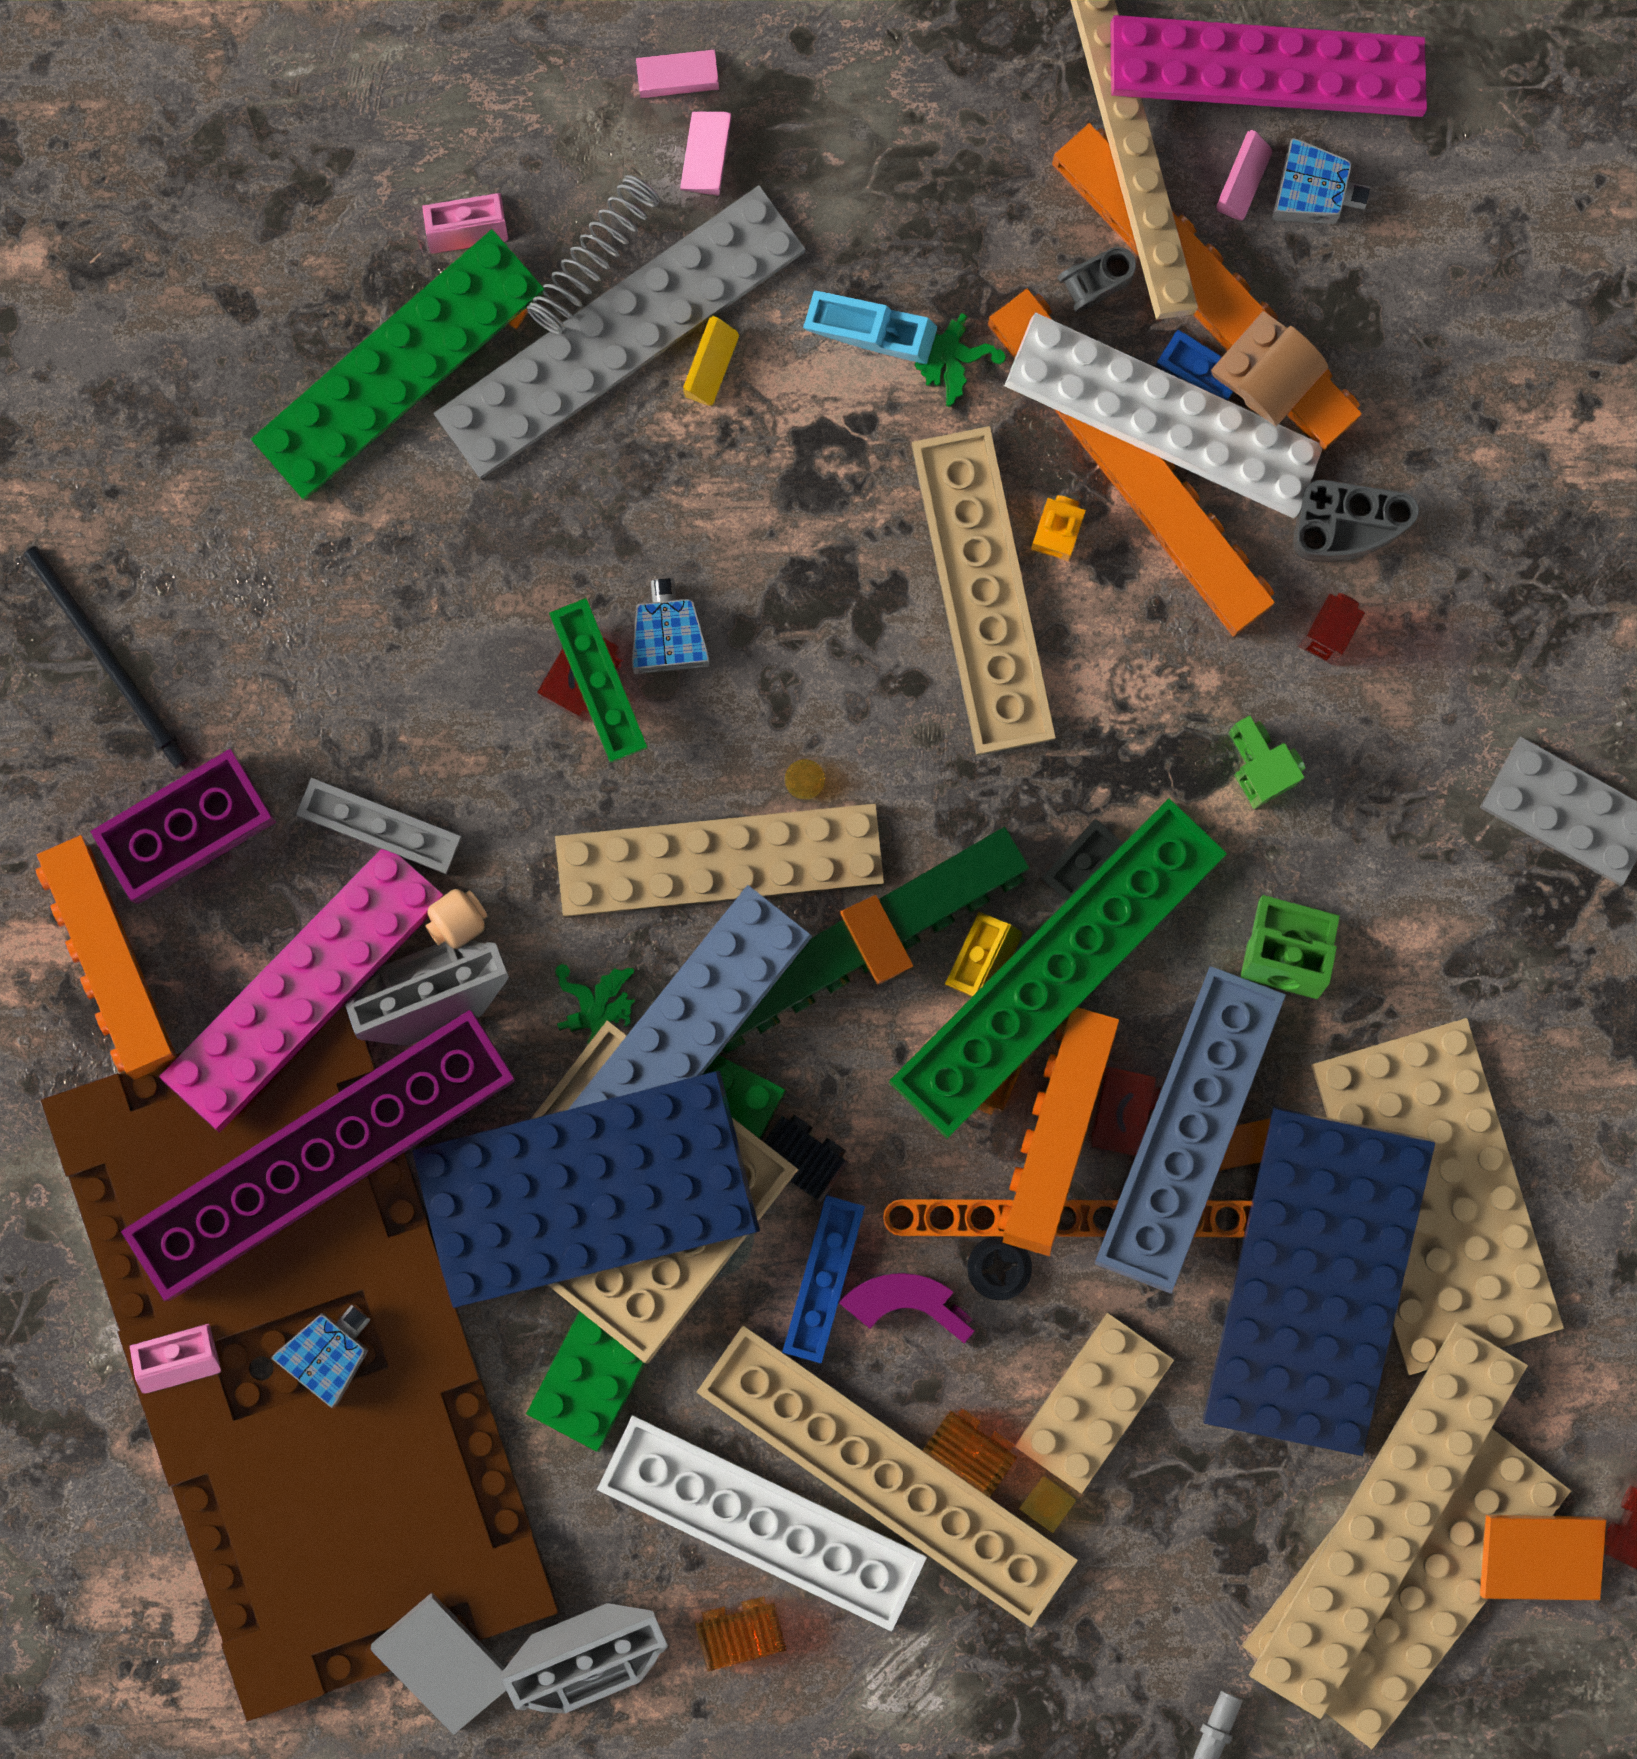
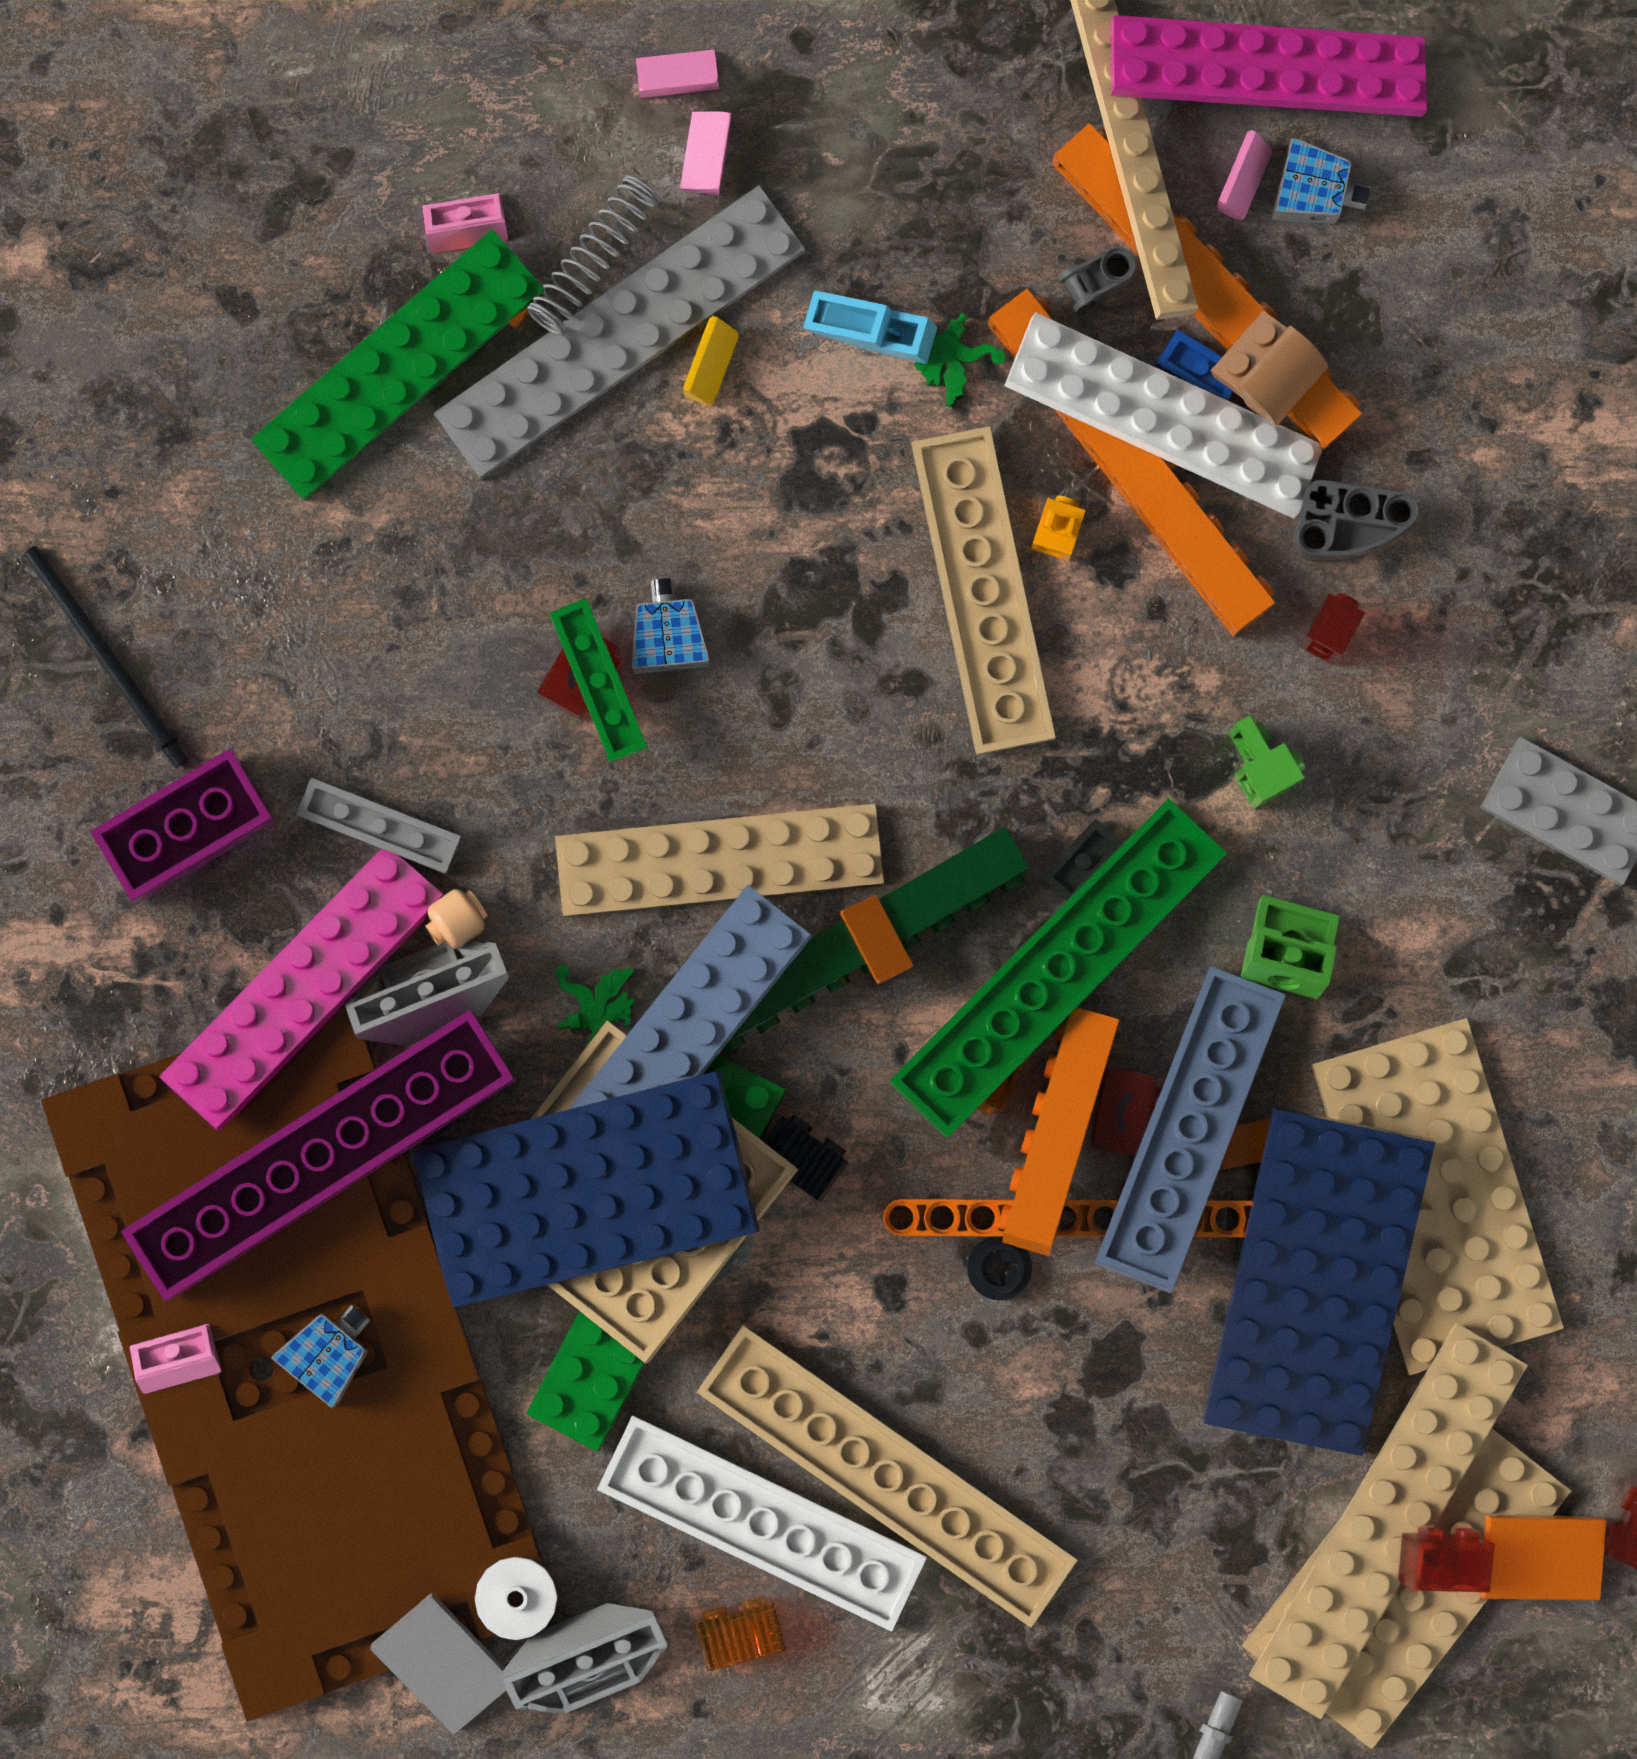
orange brick [35,835,178,1080] -> none
blue plate [782,1195,865,1363] -> none
clear yellow plate [785,759,825,800] -> none
magenta arch [838,1273,974,1343] -> none
clear orange brick [922,1408,1018,1498] -> none
yellow slope [945,912,1022,997] -> none
tan plate [1014,1313,1174,1494] -> none
clear yellow plate [1019,1475,1077,1533] -> none
none -> white plate [475,1556,558,1640]
none -> clear red brick [1398,1527,1495,1592]

